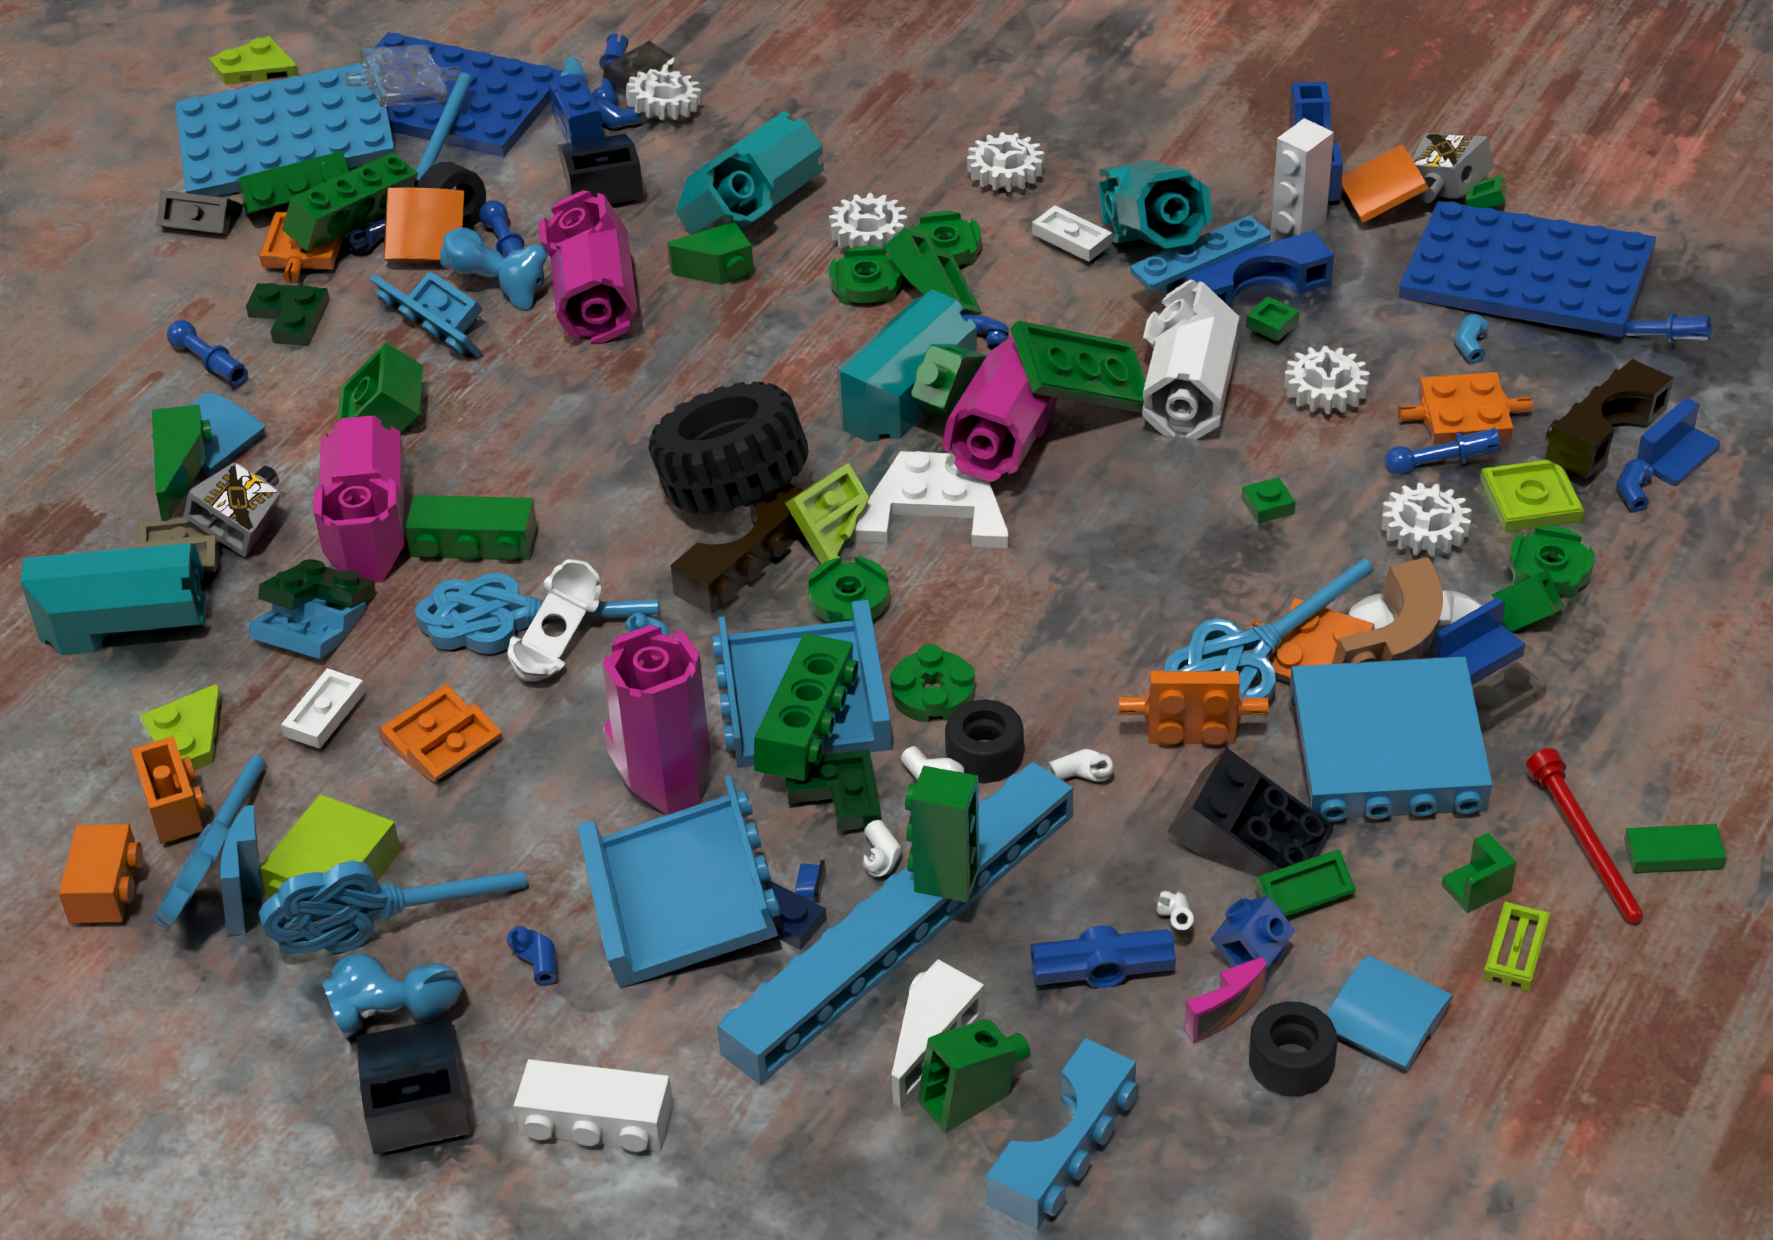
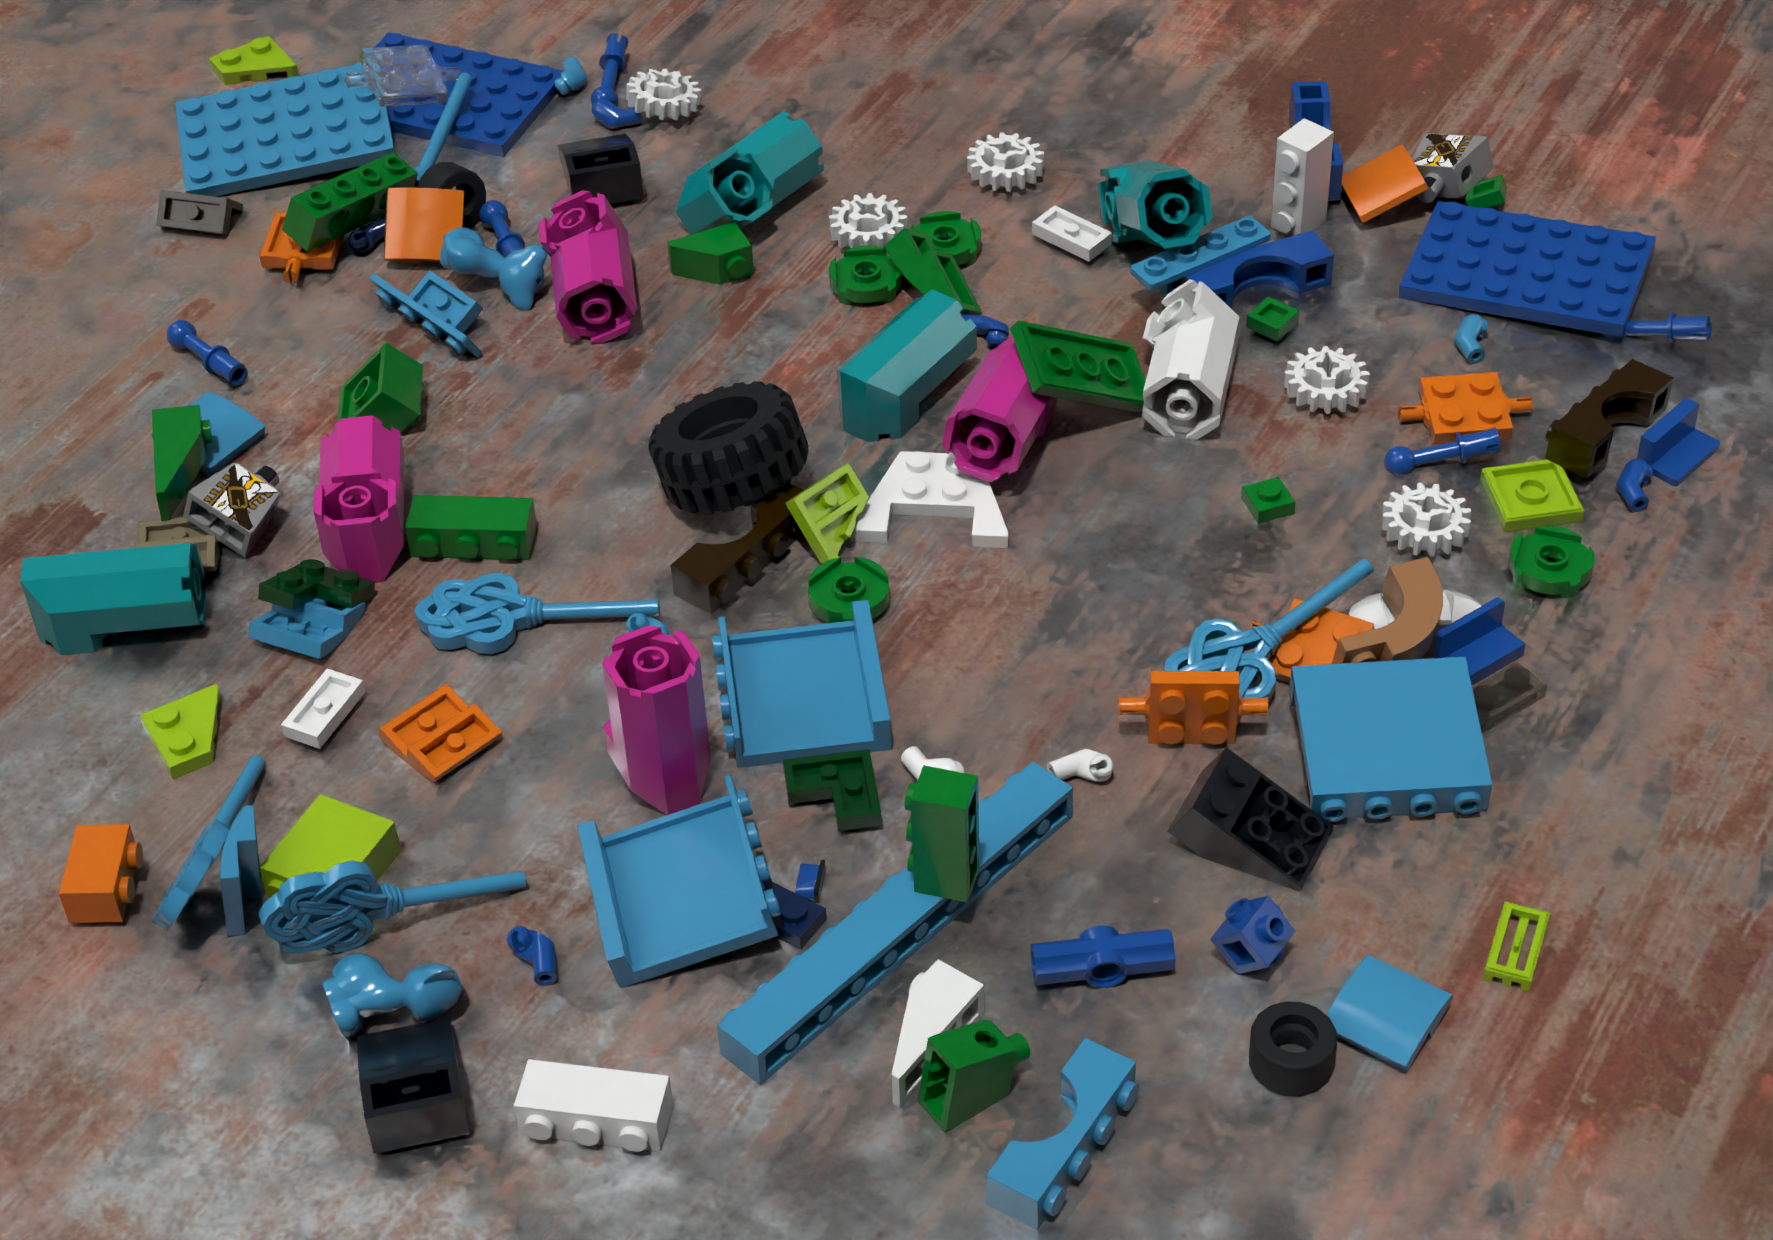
orange brick [131,736,207,844] -> none
green brick [236,151,349,214] -> none
dark green plate [246,283,330,346] -> none
white piece [508,559,601,682] -> none
blue brick [549,74,605,143] -> none
clear smoke plate [603,41,674,91] -> none
green brick [754,633,858,781] -> none
white arm [863,820,902,877] -> none
green plate [890,644,975,722] -> none
green torso [911,344,987,420] -> none
black tyre [945,699,1024,783] -> none
white arm [1156,891,1194,933] -> none
dark pink slope [1184,957,1267,1044] -> none
green tile [1254,849,1356,918] -> none
green panel [1441,832,1517,913] -> none
green panel [1491,570,1565,632] -> none
red piece [1526,748,1643,924] -> none
green tile [1624,824,1727,873] -> none

